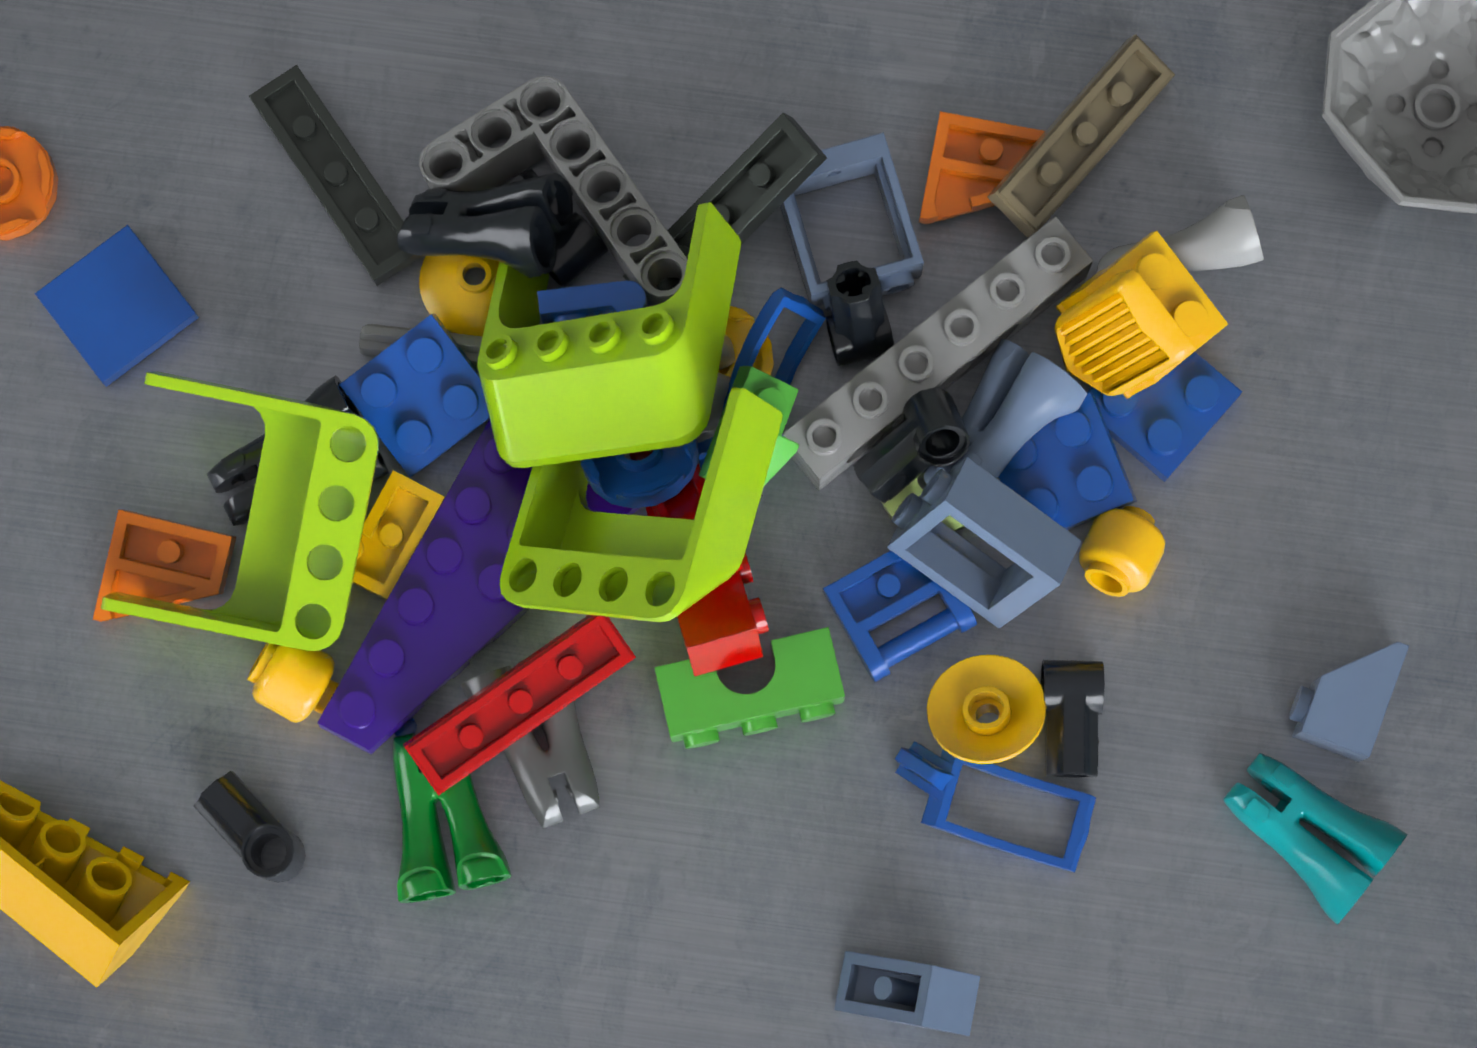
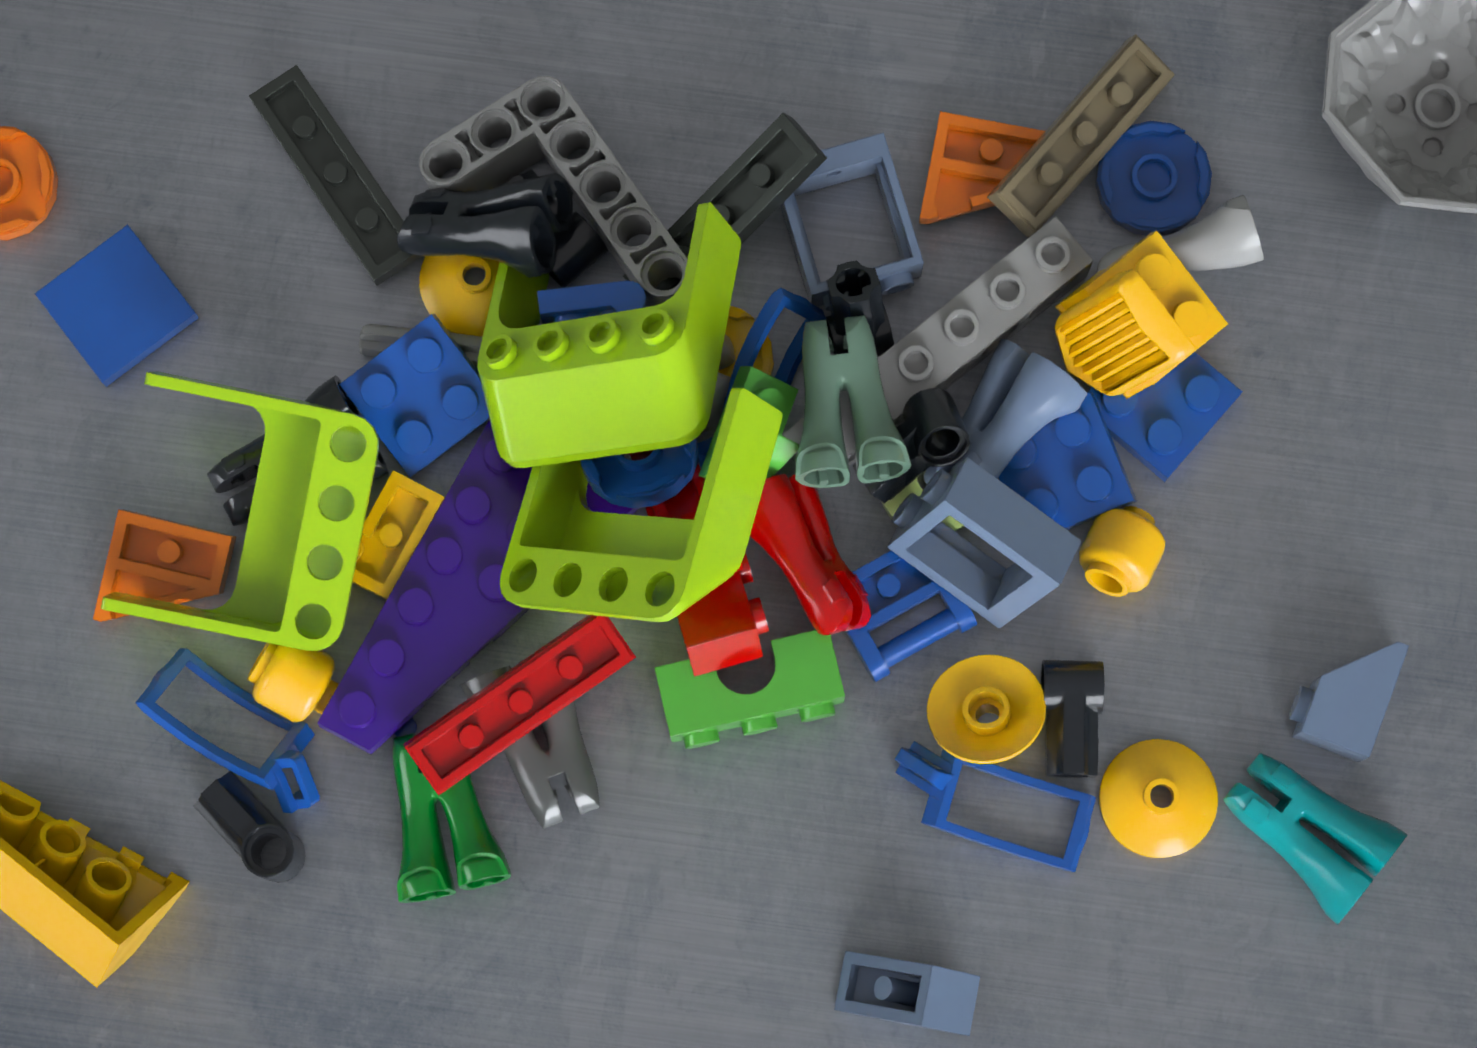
none -> blue sword [135,648,320,813]
none -> red piece [750,474,871,635]
none -> sand green piece [795,315,911,488]
none -> blue tile [1095,120,1212,236]
none -> yellow dish [1099,739,1218,858]

